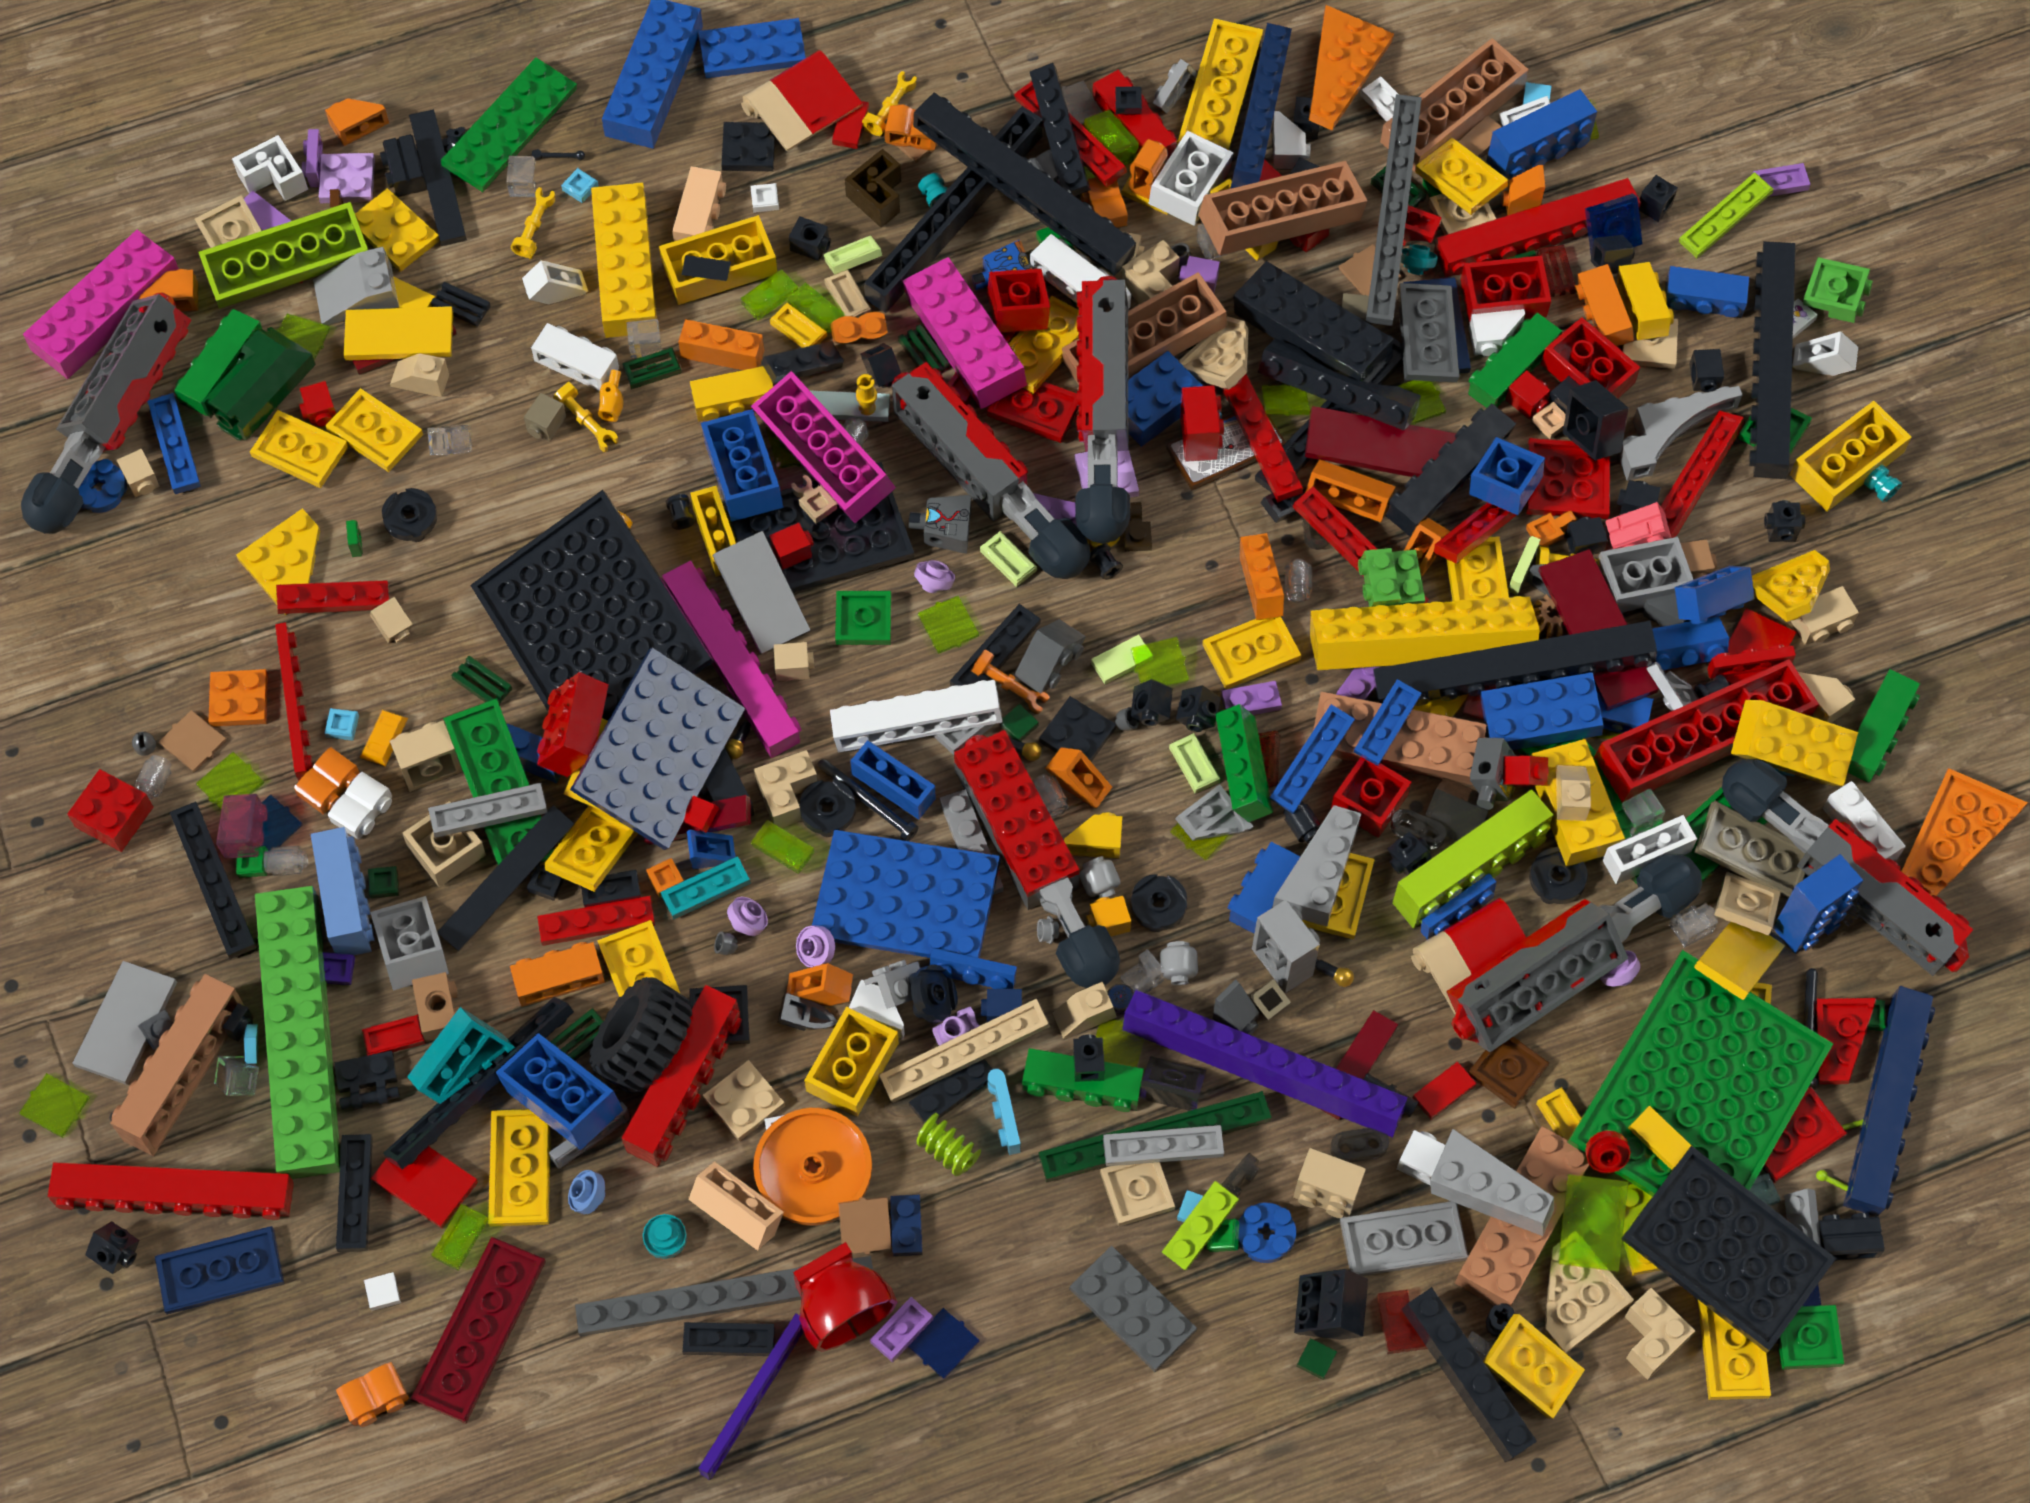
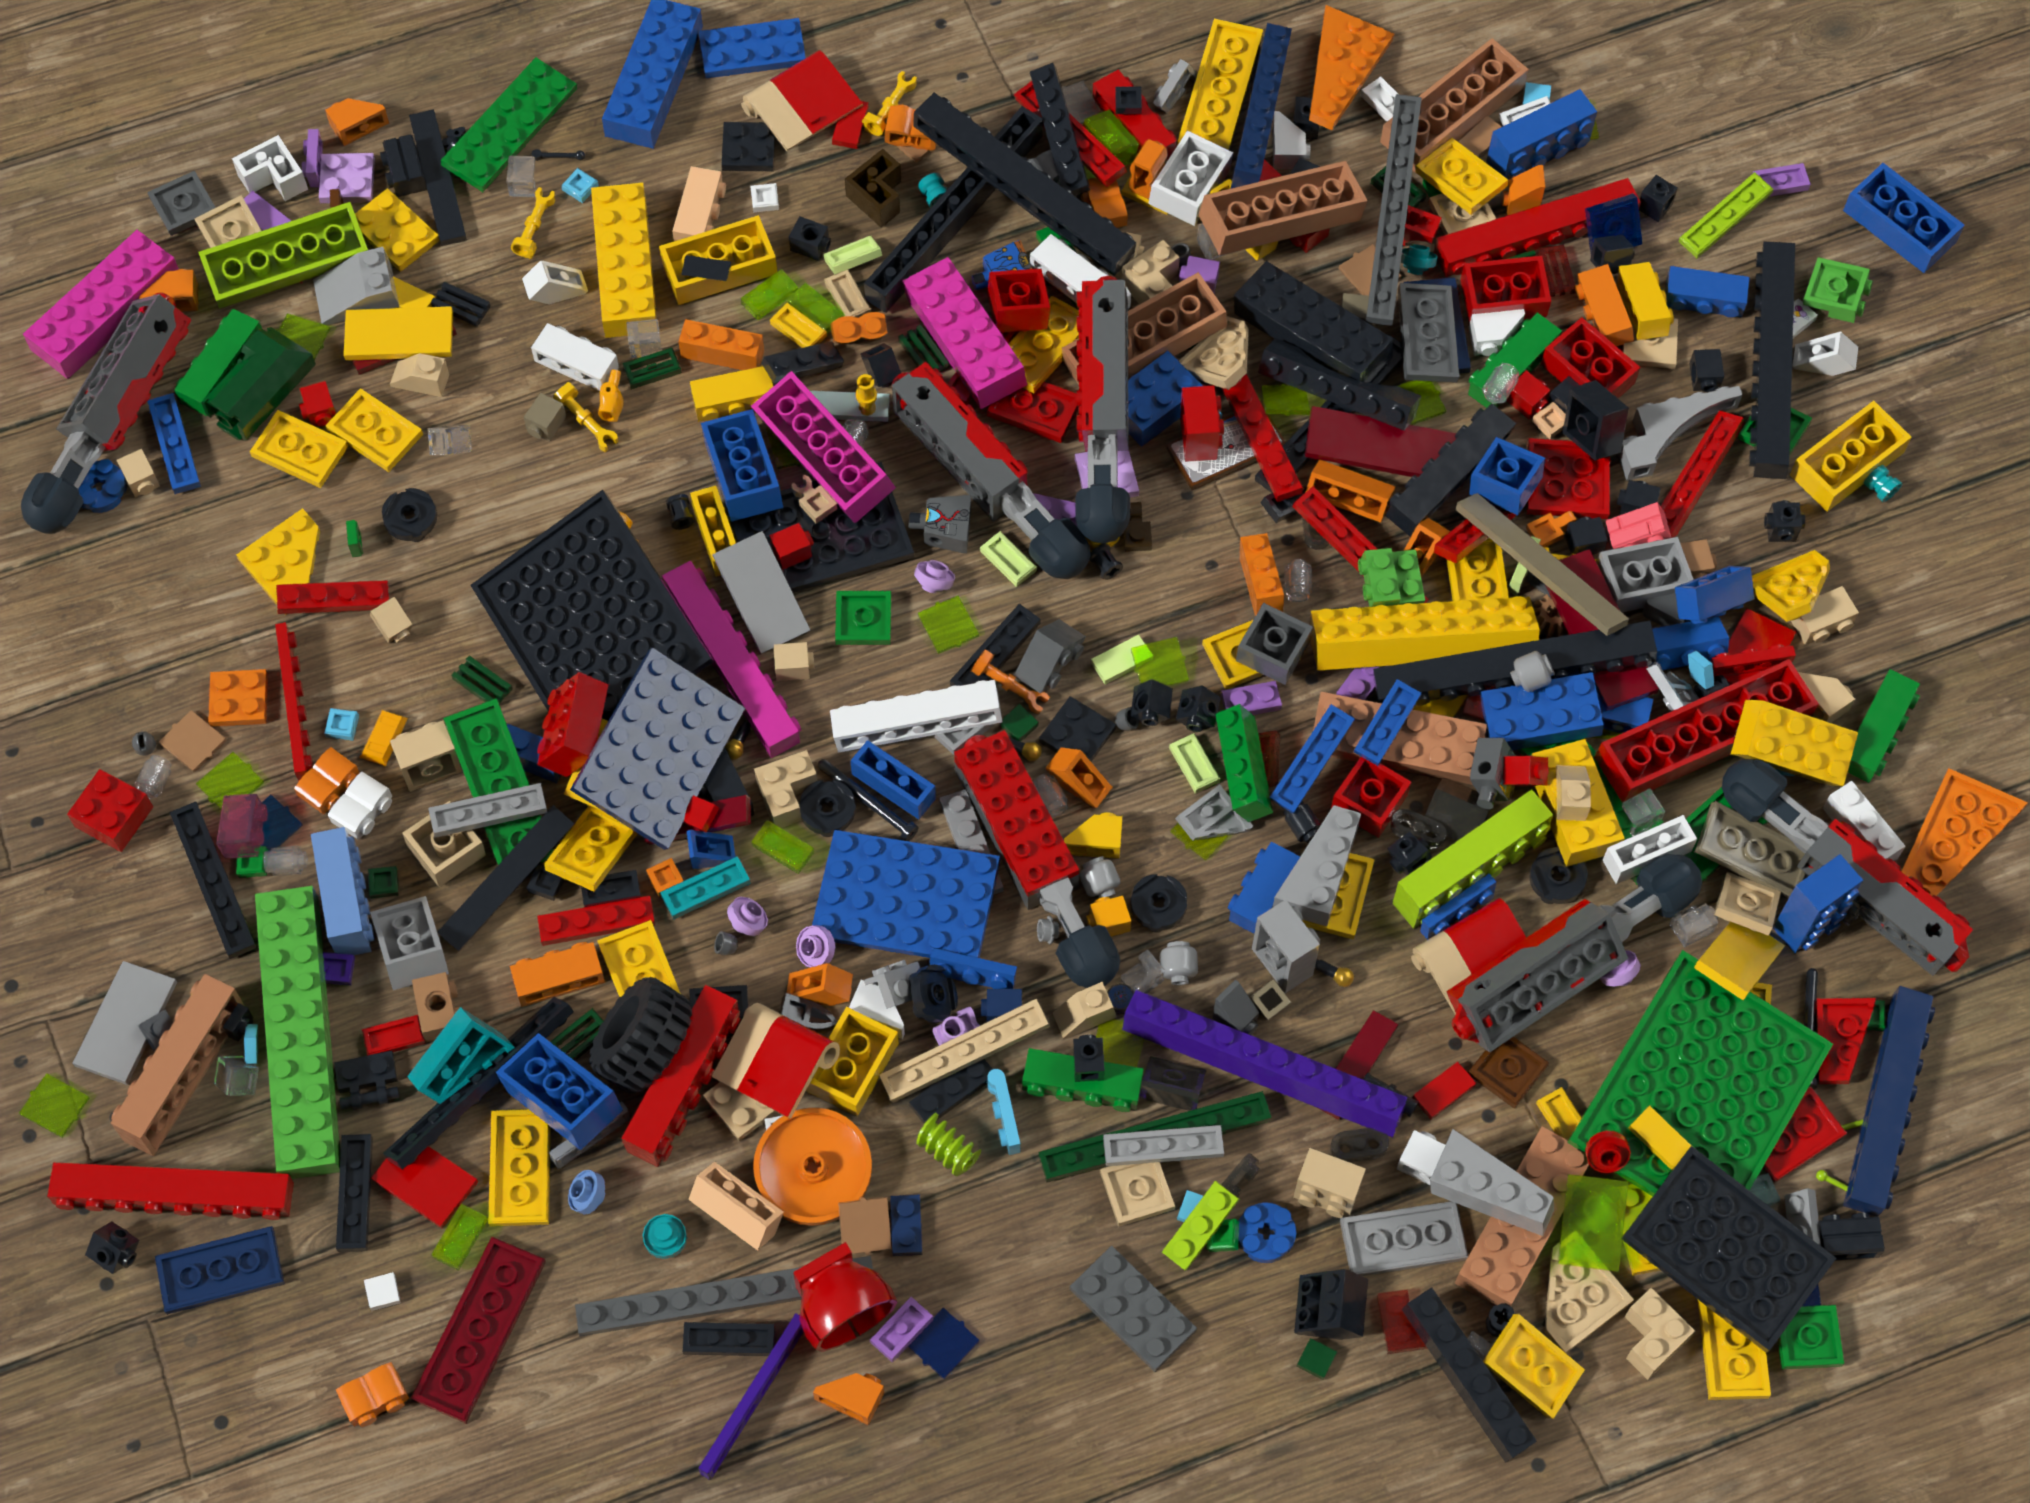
none -> dark grey plate [147,171,216,236]
none -> red door [712,1003,840,1119]
none -> orange slope [813,1373,885,1425]
none -> dark grey brick [1236,603,1313,685]
none -> dark tan tile [1456,493,1629,636]
none -> clear brick [1482,363,1519,404]
none -> light grey head [1510,651,1555,692]
none -> medium azure tile [1688,651,1714,689]
none -> blue brick [1843,163,1965,273]

